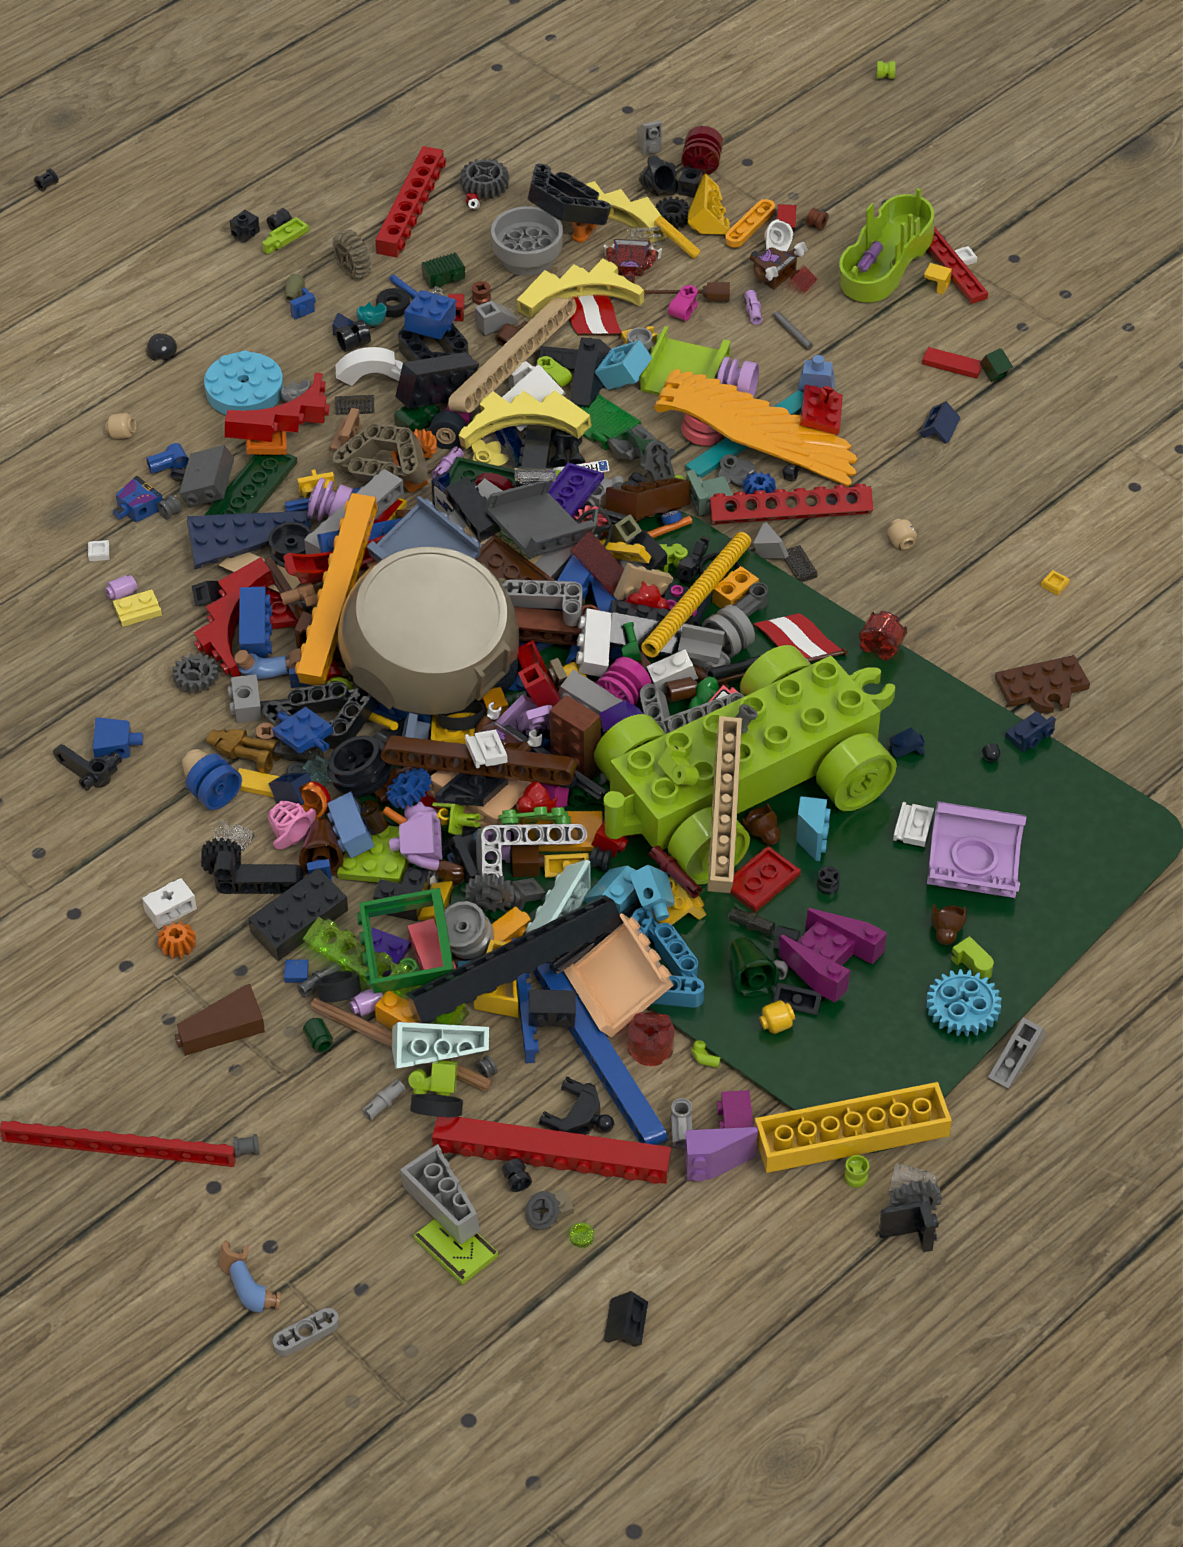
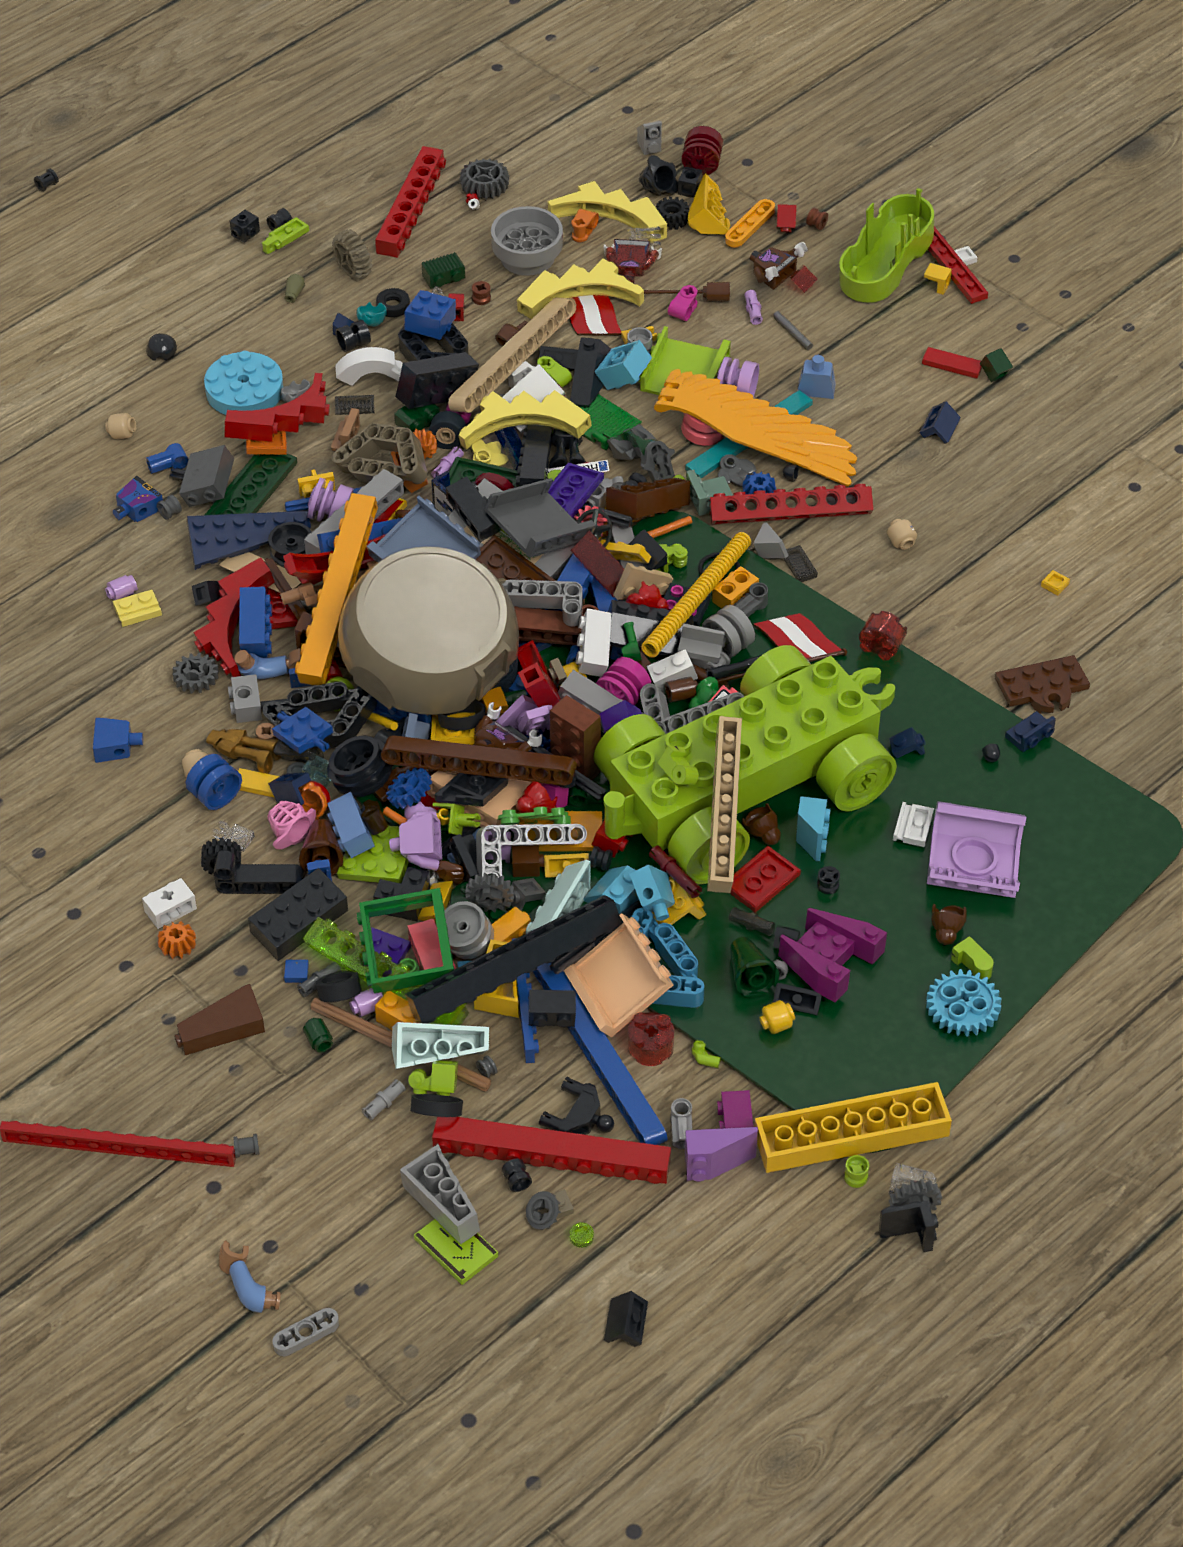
black piece [53,744,122,791] -> none
white tile [88,540,110,561] -> none
blue bracket [290,287,316,320] -> none
blue bar [390,274,418,299] -> none
white plate [465,730,507,768] -> none
light grey slope [475,301,518,335] -> none
clear slope [514,468,556,484] -> none
black piece [528,164,611,225] -> none
olive brick [608,514,642,543] -> none
yellow axle [654,216,701,259] -> none
blue tile [661,510,682,525] -> none
black piece [676,536,710,582] -> none
dark grey bush [735,704,758,734] -> none
white piece [764,219,793,251] -> none
red plate [800,384,843,435] -> none
medium lavender axle [857,241,883,273] -> none
lime wheel [876,61,895,79] -> none
light grey slope [988,1017,1047,1089] -> none

